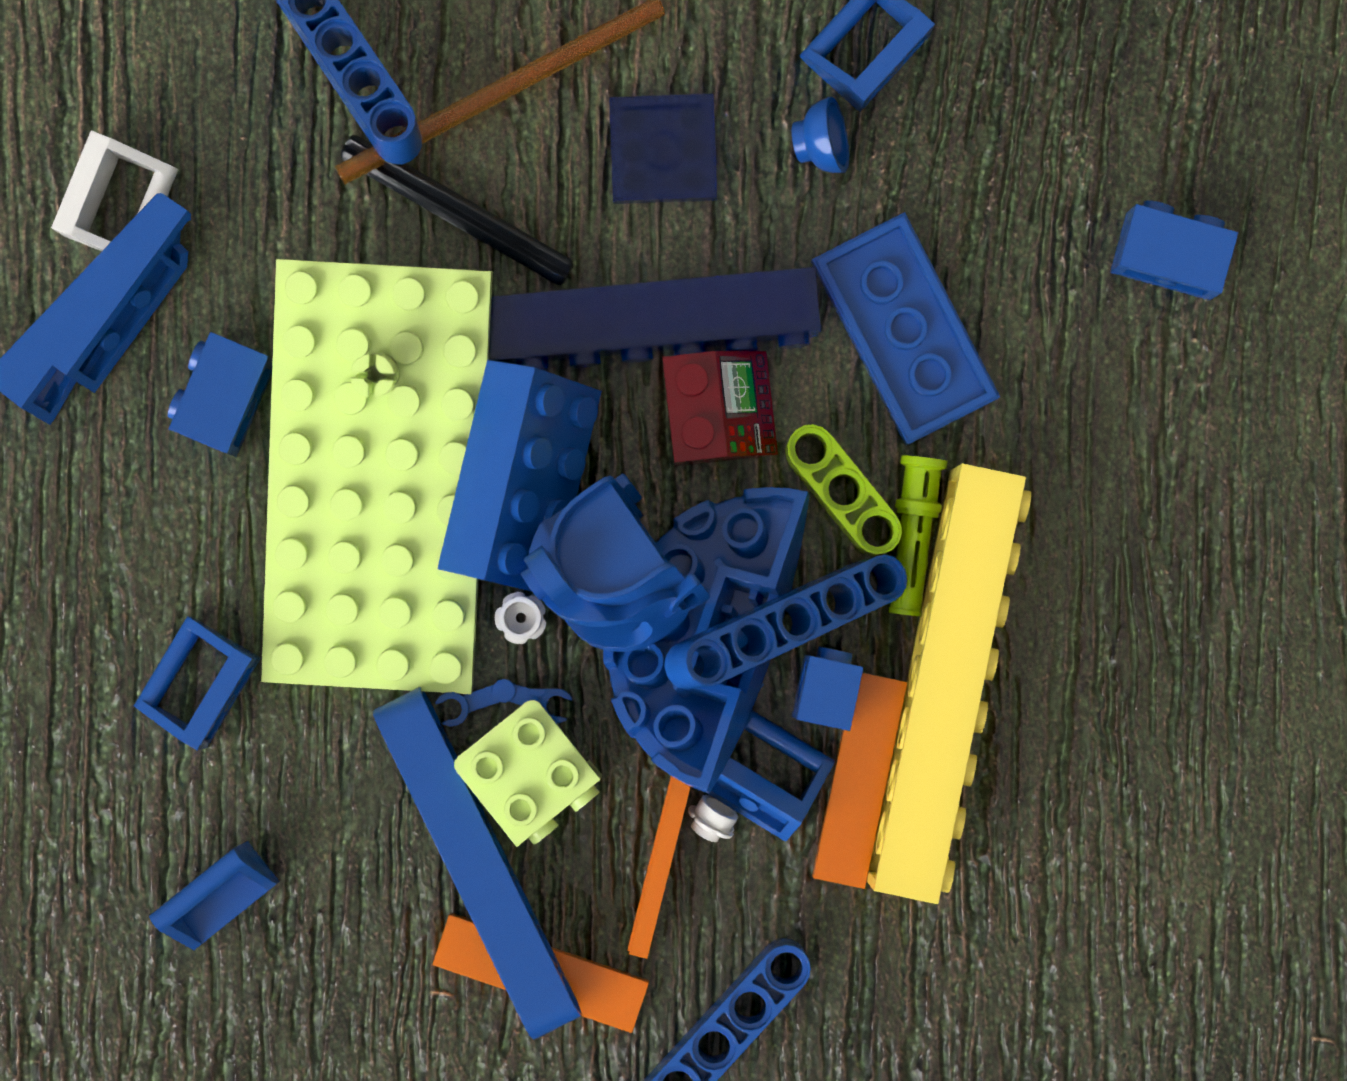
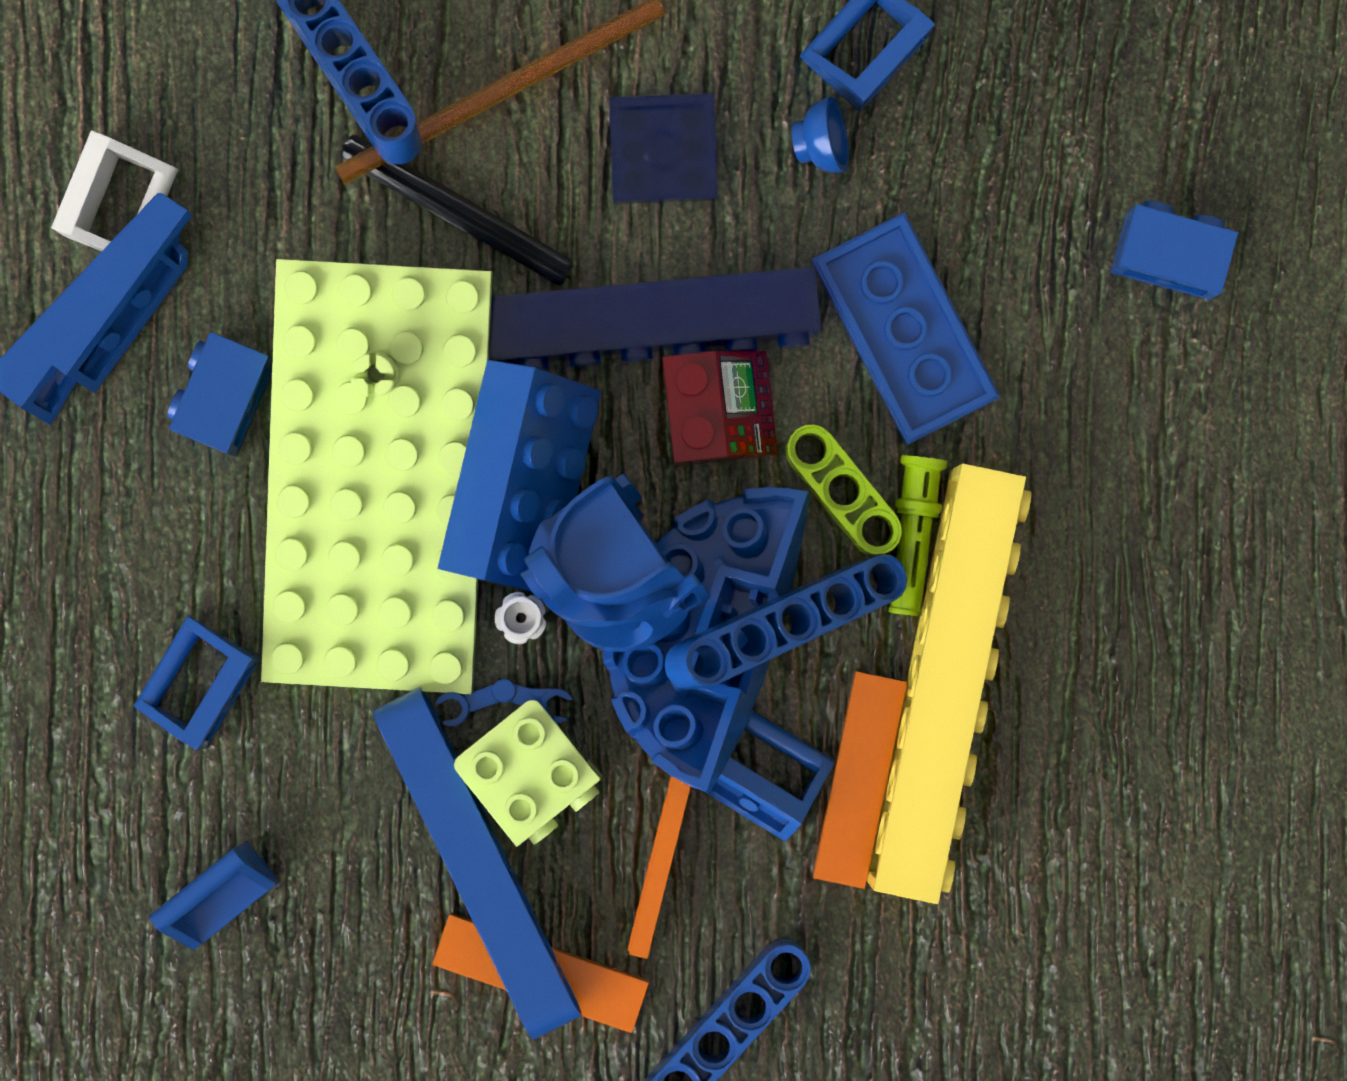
white plate [688,795,738,842] -> none
blue brick [792,647,863,731] -> none

